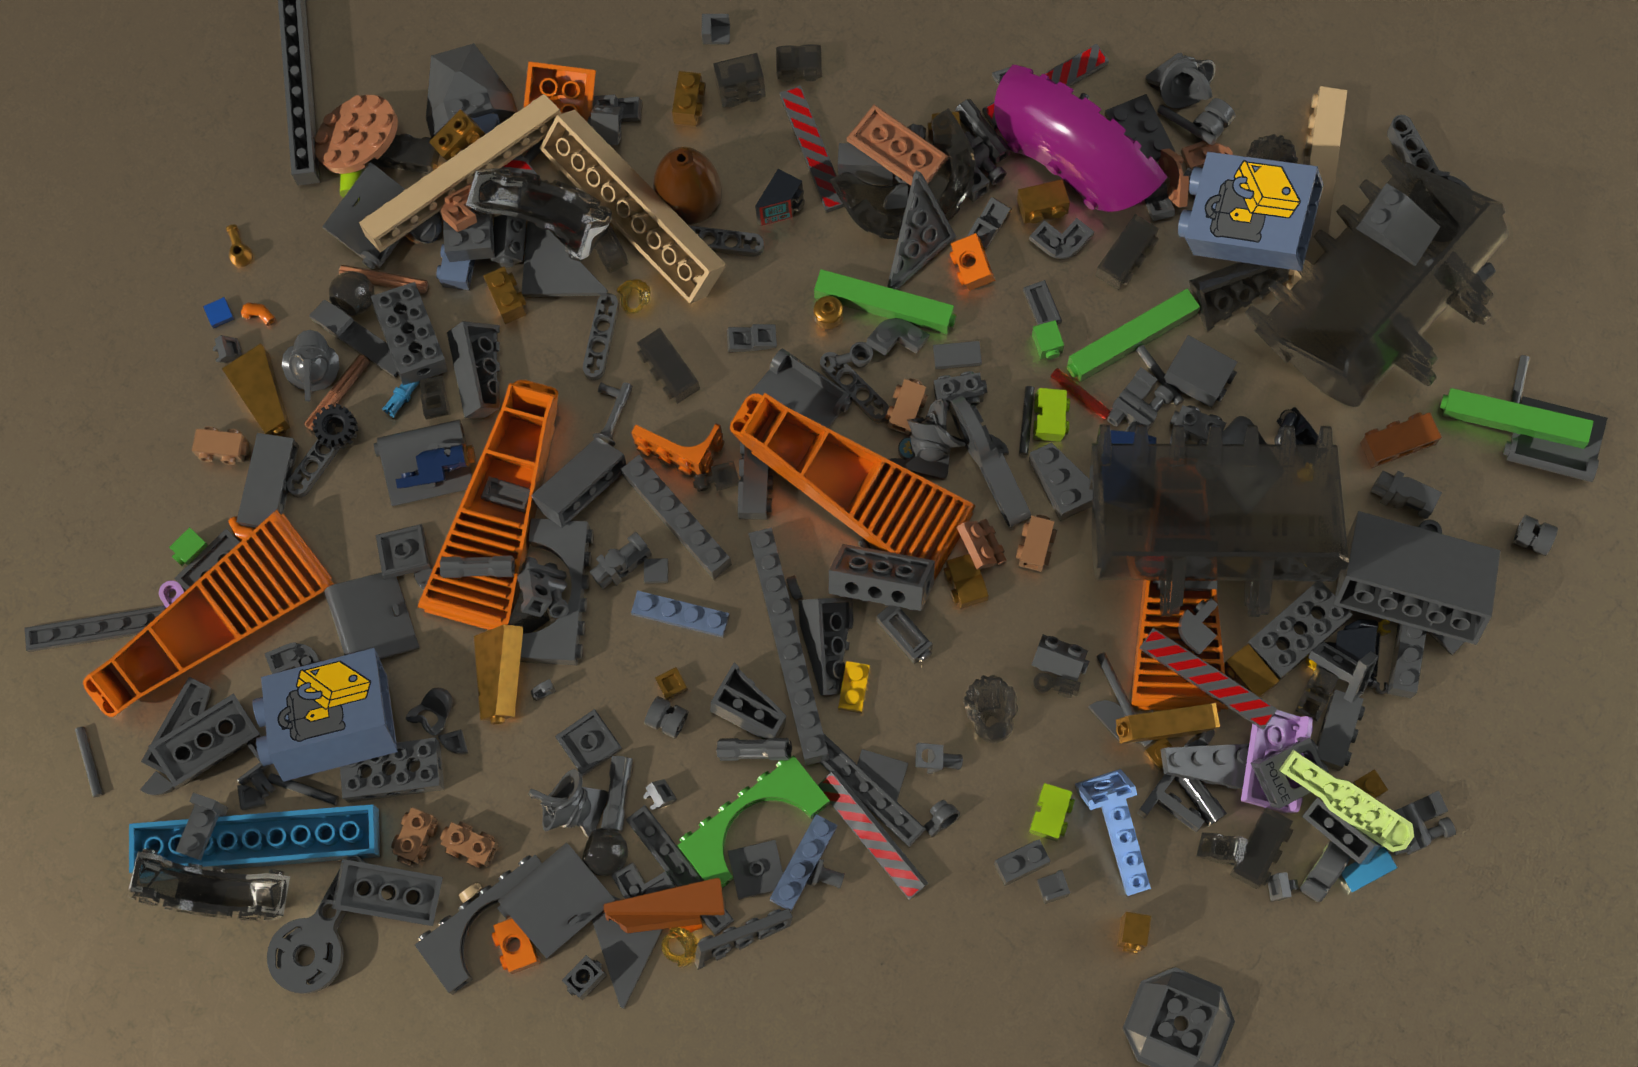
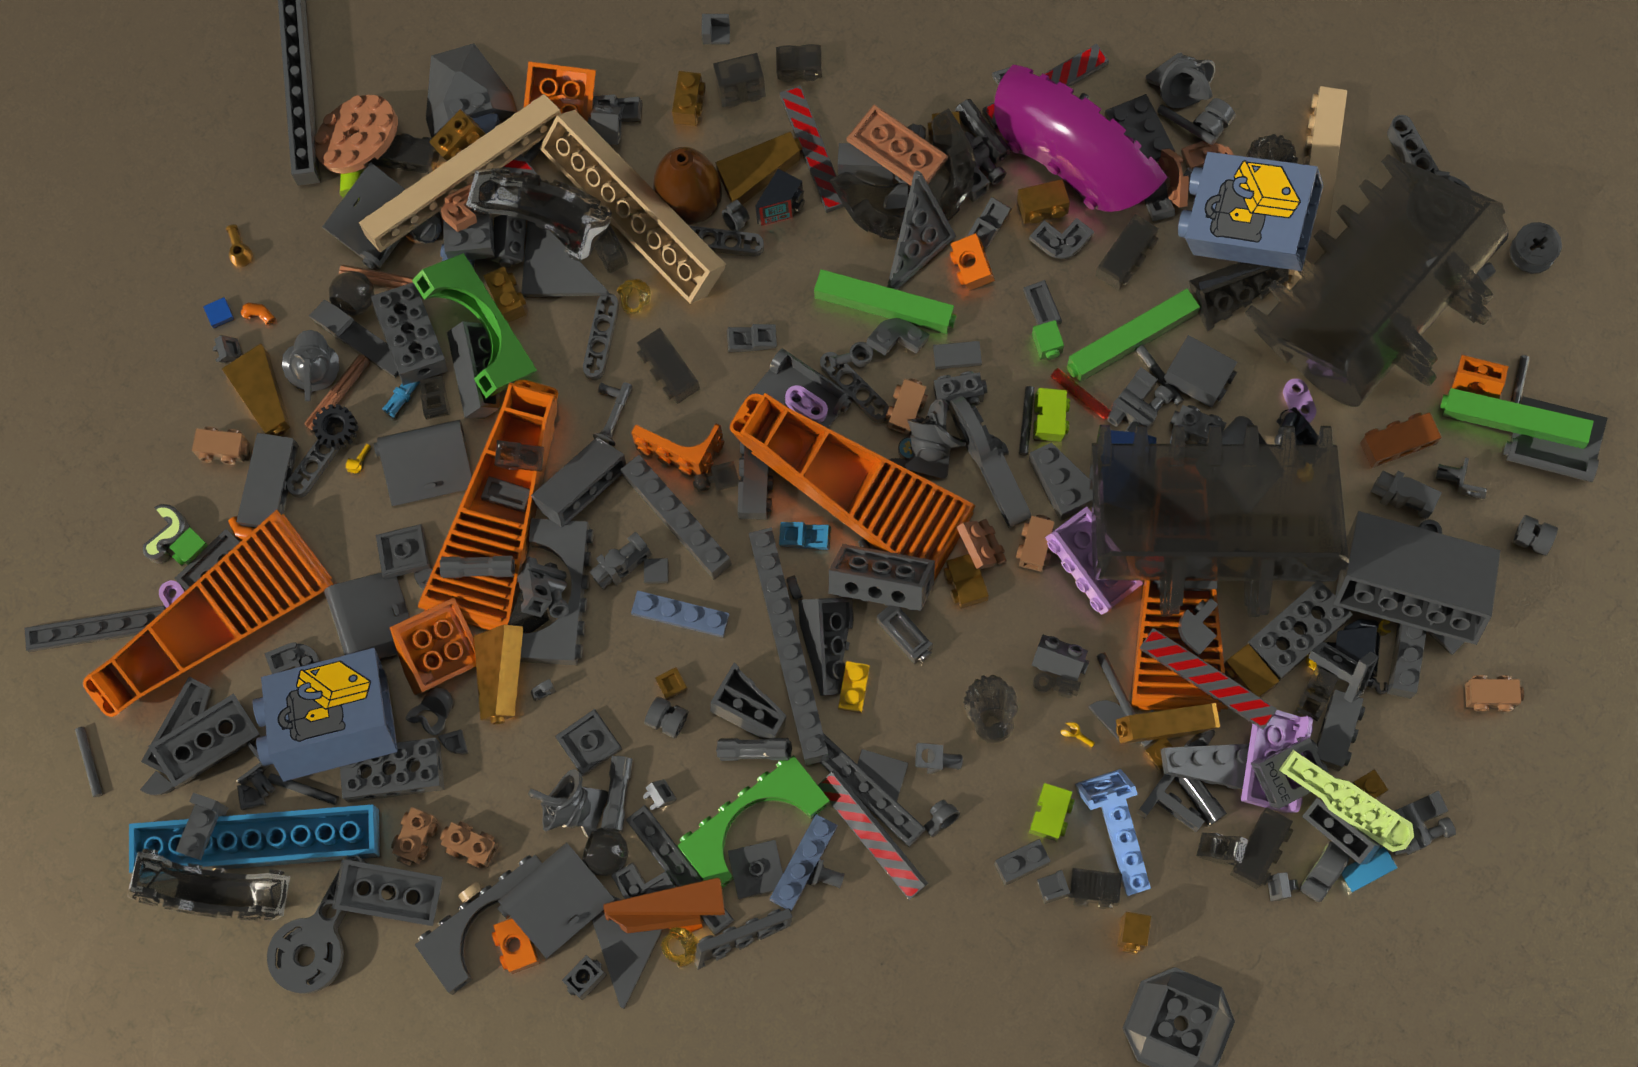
dark blue plate [396,443,476,489] -> none
pearl gold head [814,296,843,329] -> none
dark grey slope [1356,183,1440,266] -> none
none -> dark grey animal [143,504,190,564]
none -> yellow hand [346,444,371,474]
none -> orange slope [390,598,476,695]
none -> bright green arch [412,253,537,398]
none -> clear smoke brick [494,440,544,472]
none -> pearl gold slope [715,131,802,205]
none -> dark grey piece [722,200,750,231]
none -> dark azure slope [779,522,831,550]
none -> lavender plate [785,385,828,423]
none -> lavender bracket [1045,507,1143,615]
none -> yellow hand [1061,722,1095,747]
none -> clear smoke brick [1068,868,1122,909]
none -> lavender plate [1283,378,1316,423]
none -> dark grey bracket [1436,457,1487,499]
none -> orange brick [1452,355,1509,399]
none -> medium nougat brick [1465,675,1524,712]
none -> dark grey piece [1510,222,1562,274]

